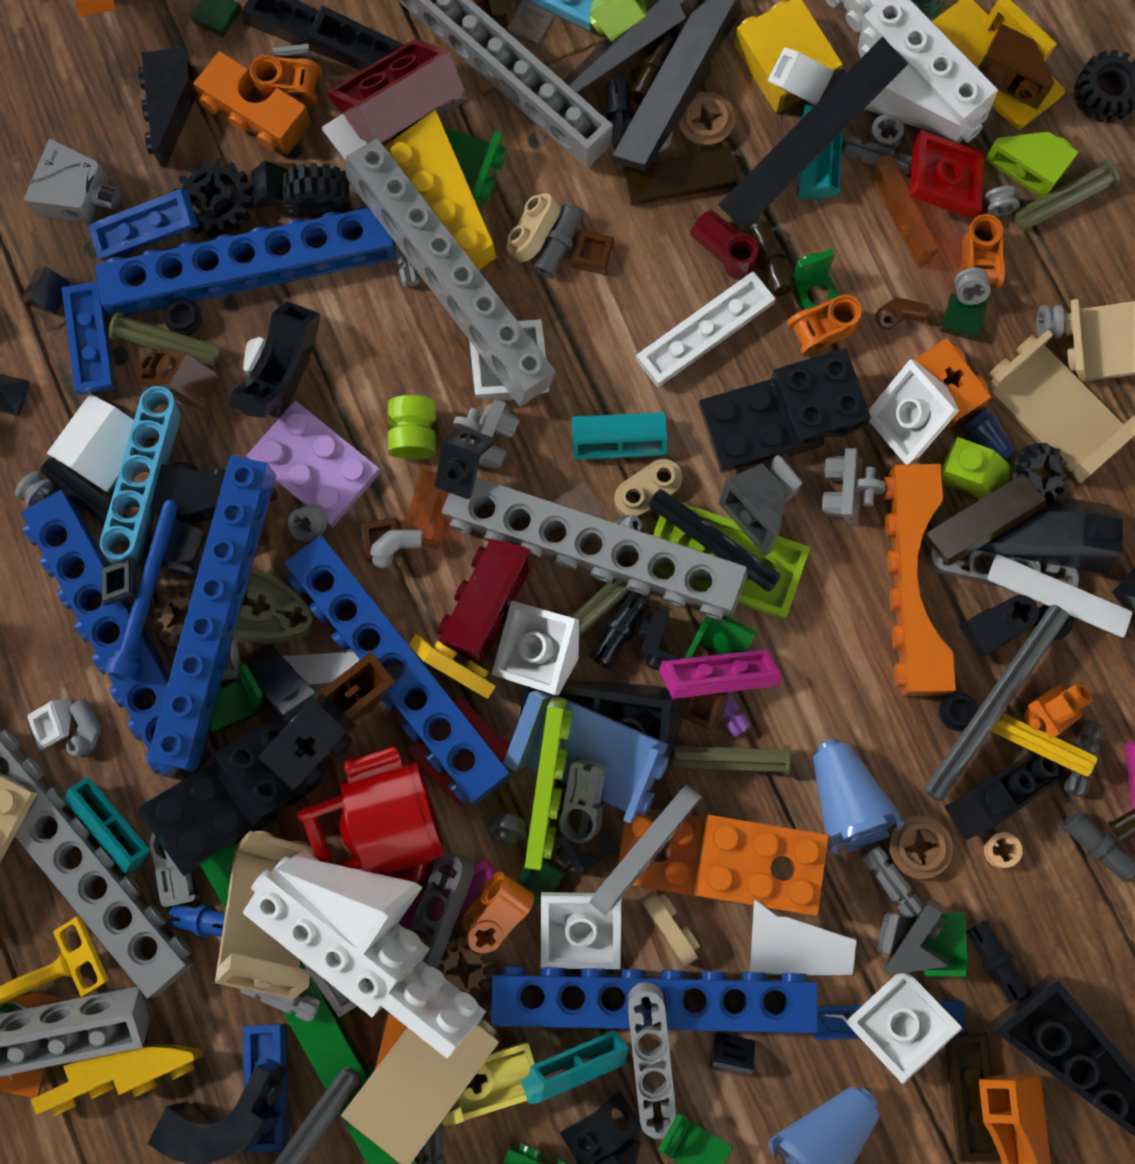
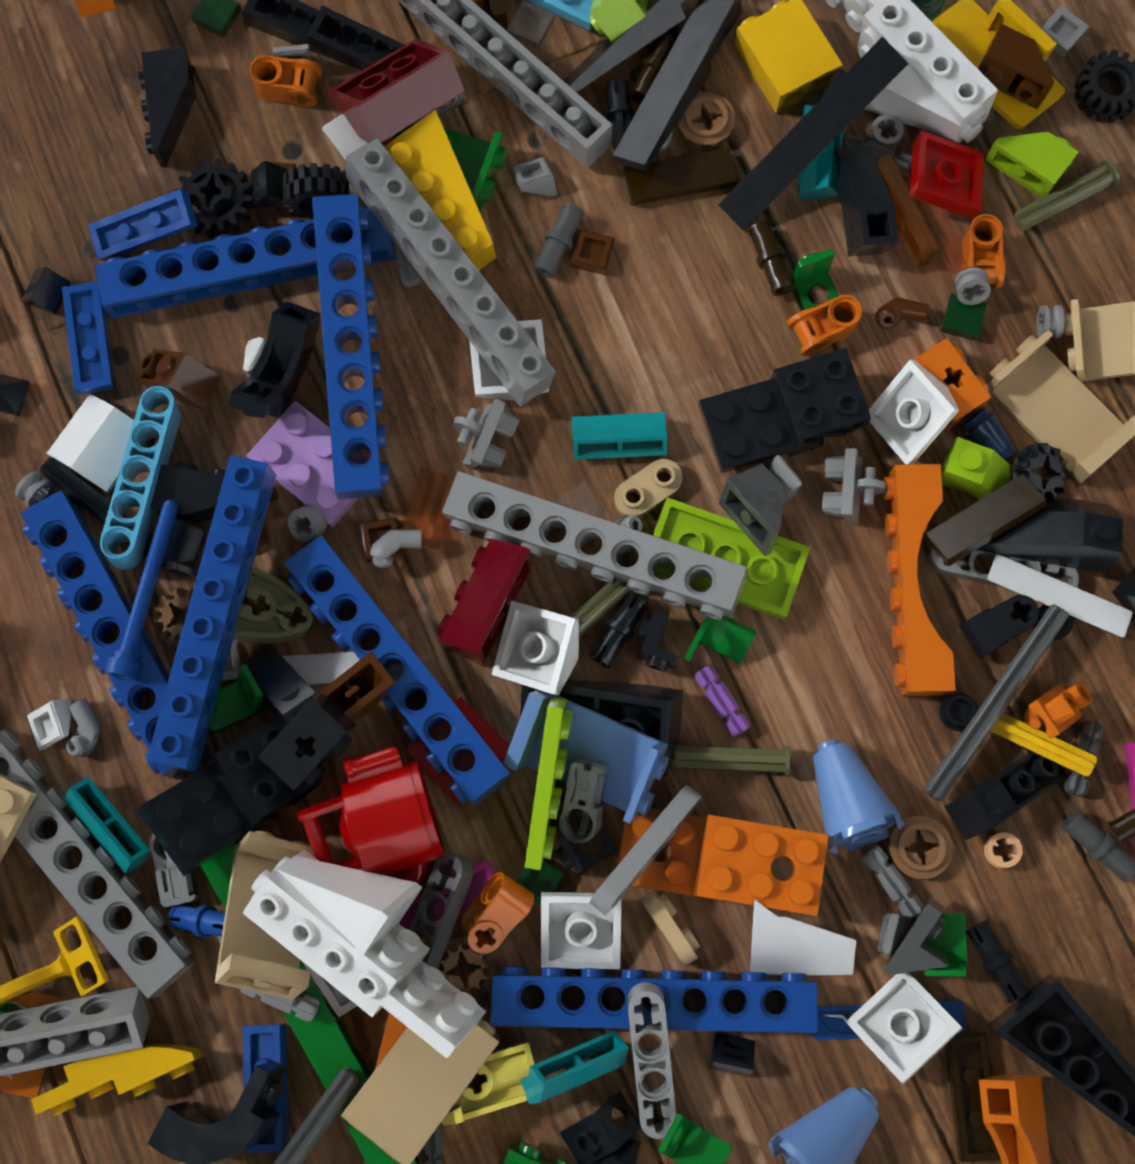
light grey torso [24,139,121,223] -> none
black slope [102,558,137,606] -> none
olive axle [109,311,221,366] -> none
black plate [164,300,202,336] -> none
orange arch [193,51,312,156] -> none
lime wheel [388,395,436,460] -> none
yellow wing [408,633,496,699] -> none
black bracket [434,426,495,499] -> none
dark grey plate [488,813,528,846] -> none
tan plate [507,193,561,262] -> none
white plate [636,271,776,388] -> none
black axle [649,489,781,592] -> none
dark pink tile [659,649,782,699] -> none
reddish brown tile [682,692,730,732] -> none
dark red piece [690,209,759,280] -> none
white panel [767,47,834,105] -> none
light grey bush [983,185,1020,217] -> none
none -> blue brick [312,194,390,500]
none -> light grey slope [511,157,558,197]
none -> black slope [834,146,899,257]
none -> light grey plate [1041,6,1089,58]

